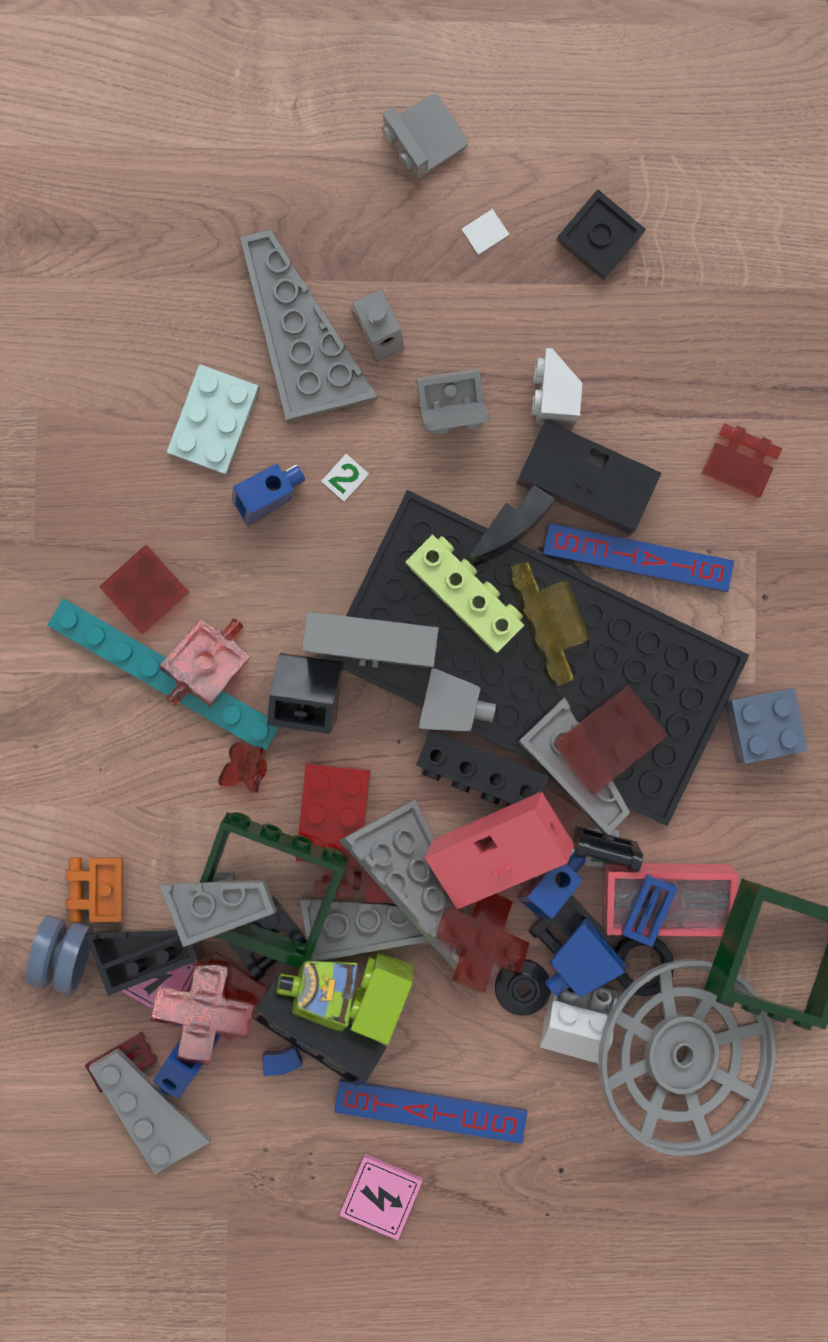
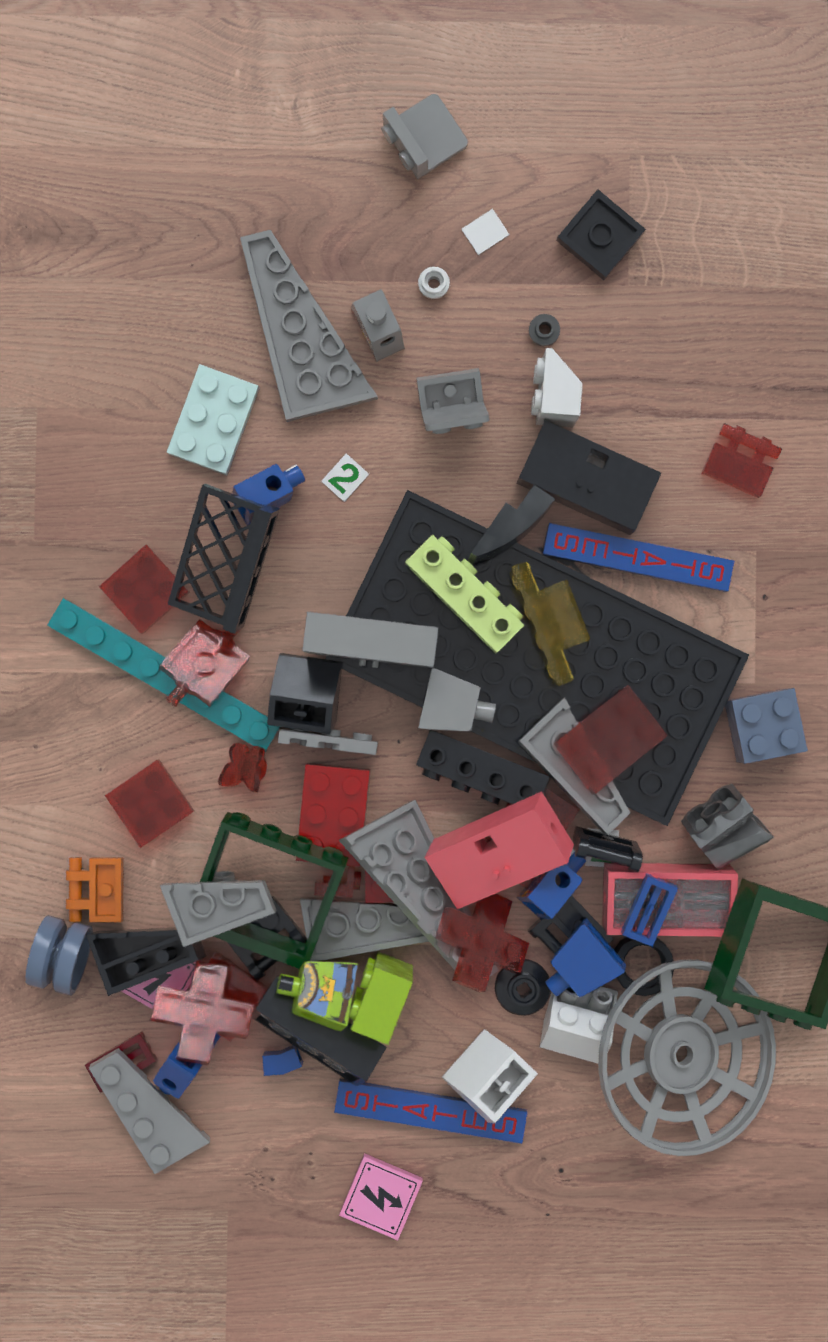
none -> clear red plate [105,759,194,848]
none -> black fence [168,484,280,634]
none -> light grey wing [278,728,378,755]
none -> white plate [418,267,450,299]
none -> white slope [442,1029,538,1123]
none -> dark grey plate [529,314,560,346]
none -> flat silver piece [681,783,774,870]

